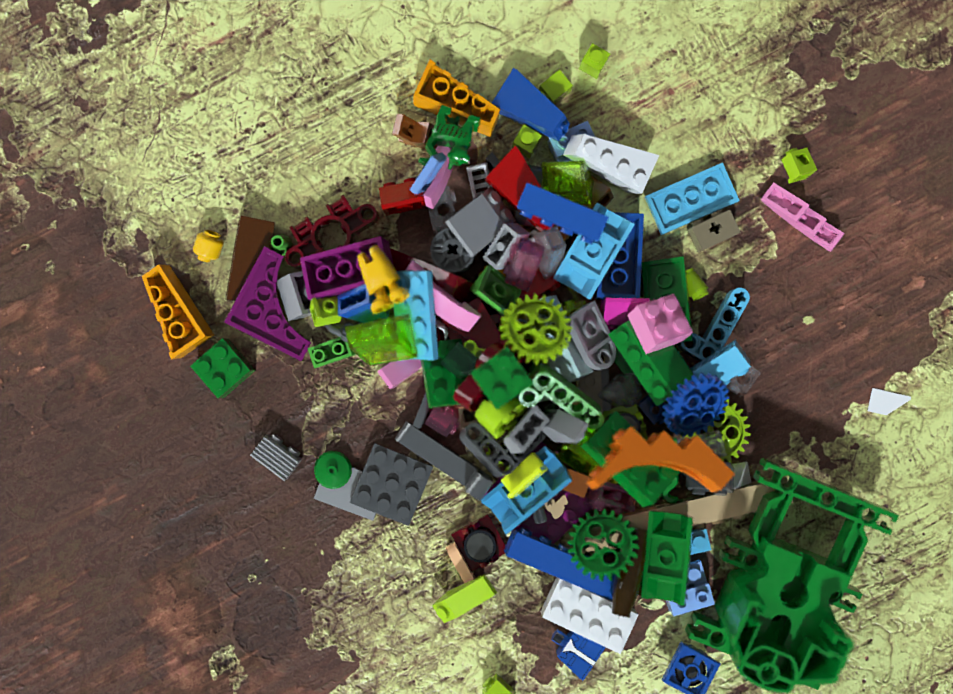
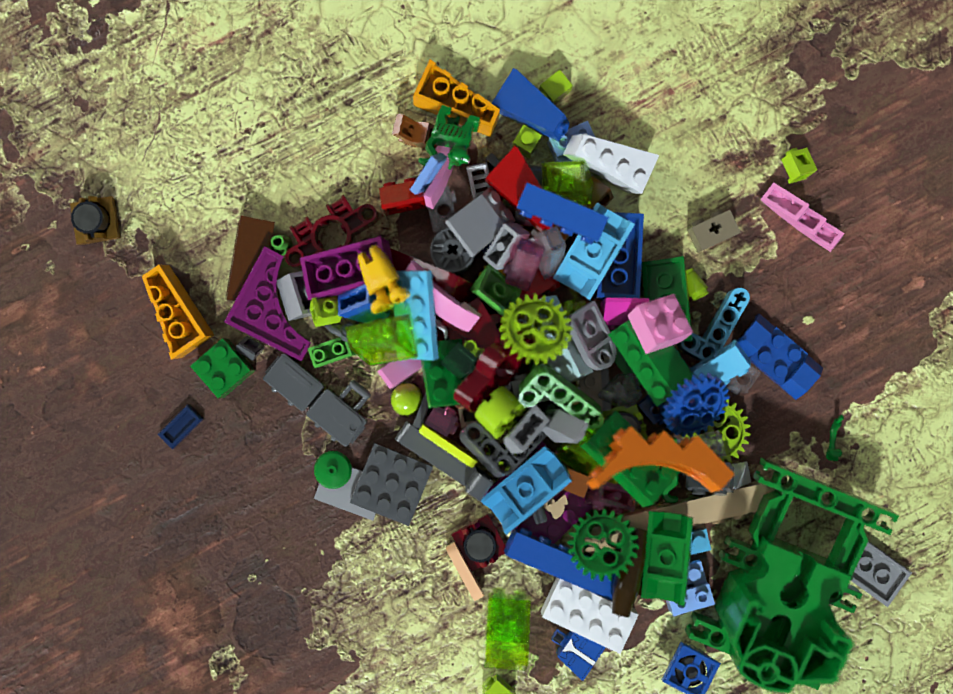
yellow head [193,230,224,263] -> none
light grey brick [250,434,302,481] -> none
lime slope [432,575,497,623] -> none
green plate [470,347,534,410] -> none
neon yellow panel [501,452,548,499] -> none
lime brick [579,43,610,79] -> none
medium azure plate [644,163,740,235] -> none
white sticker [867,388,911,415] -> none
none -> piece [70,196,121,245]
none -> dark blue tile [157,404,204,449]
none -> dark grey tile [235,336,265,361]
none -> dark grey piece [263,354,371,447]
none -> lime hair [391,382,423,416]
none -> neon yellow tile [419,422,477,468]
none -> clear neon green slope [484,598,531,671]
none -> blue piece [736,314,823,400]
none -> green piece [826,415,844,461]
none -> light grey tile [851,541,912,607]

